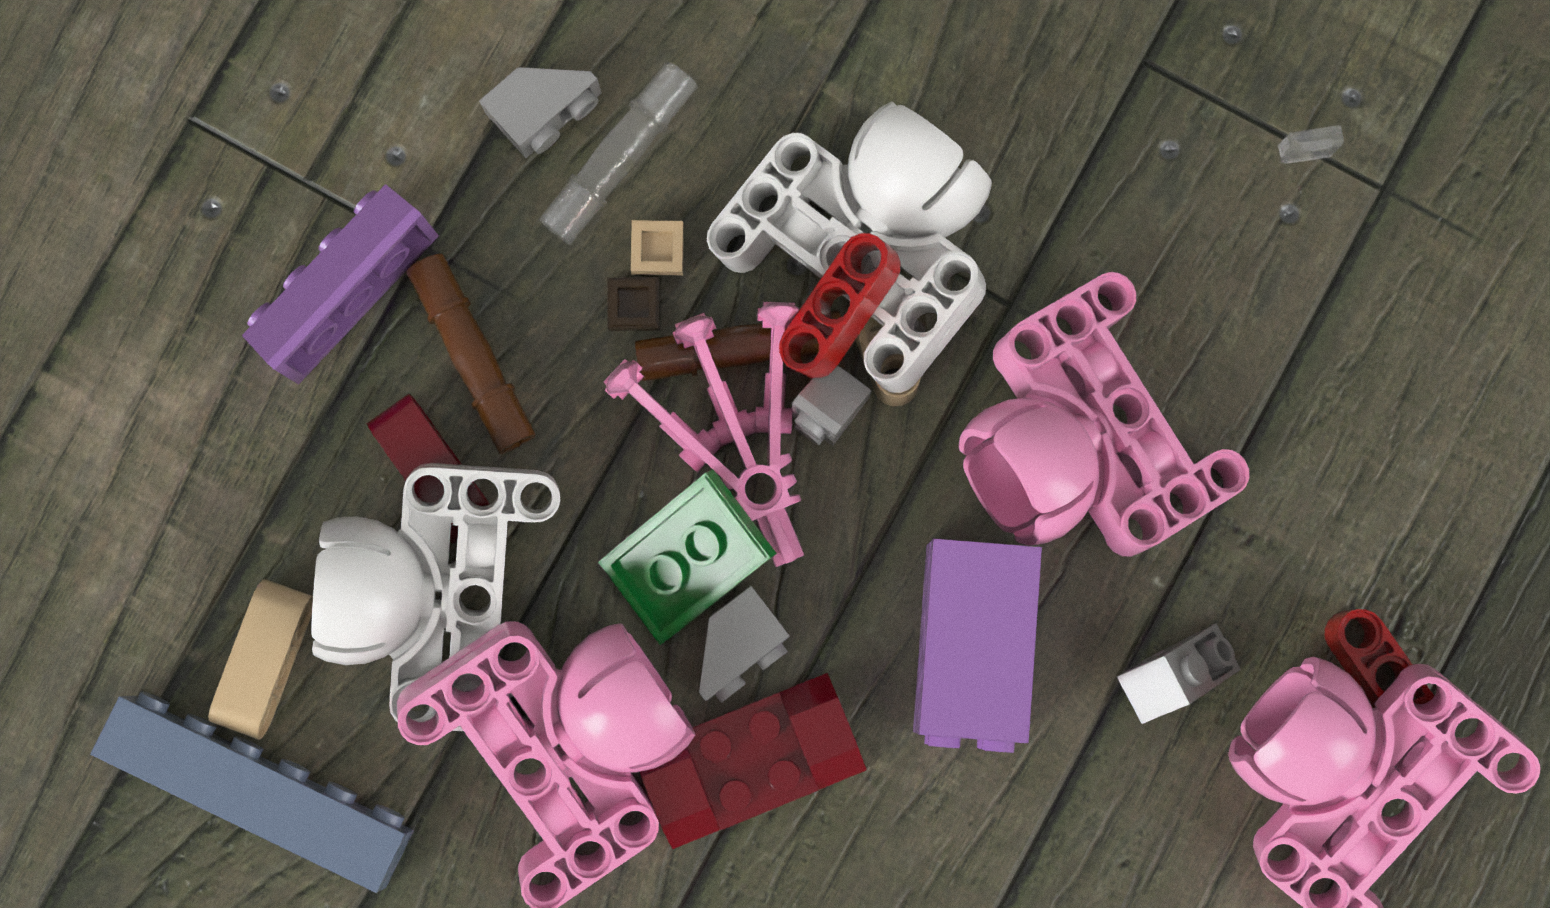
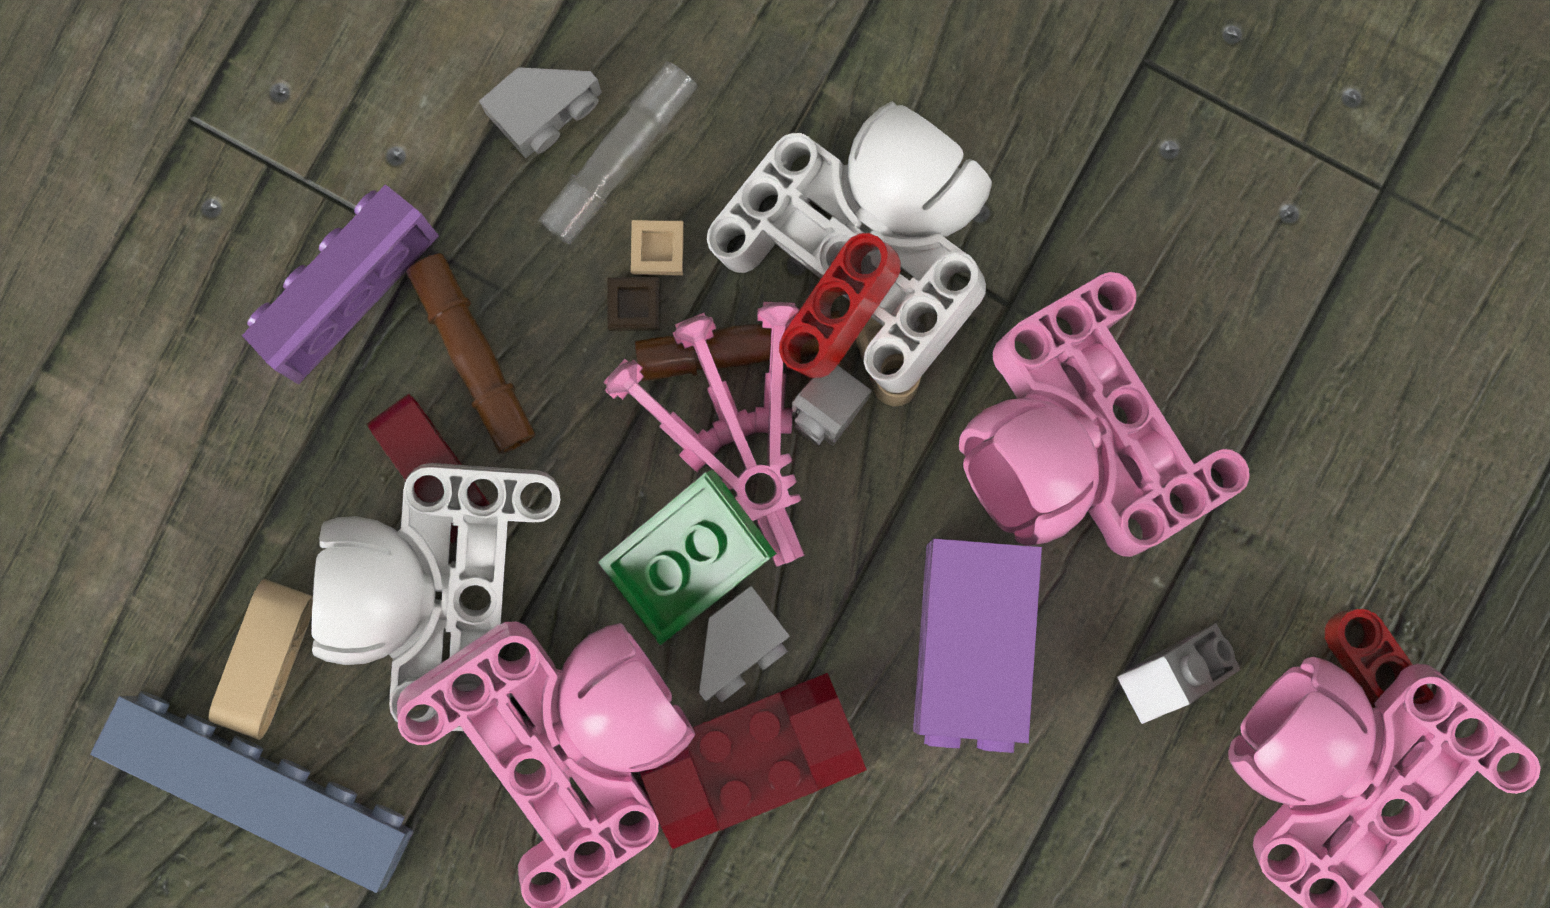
clear tile [1278,125,1344,164] -> none

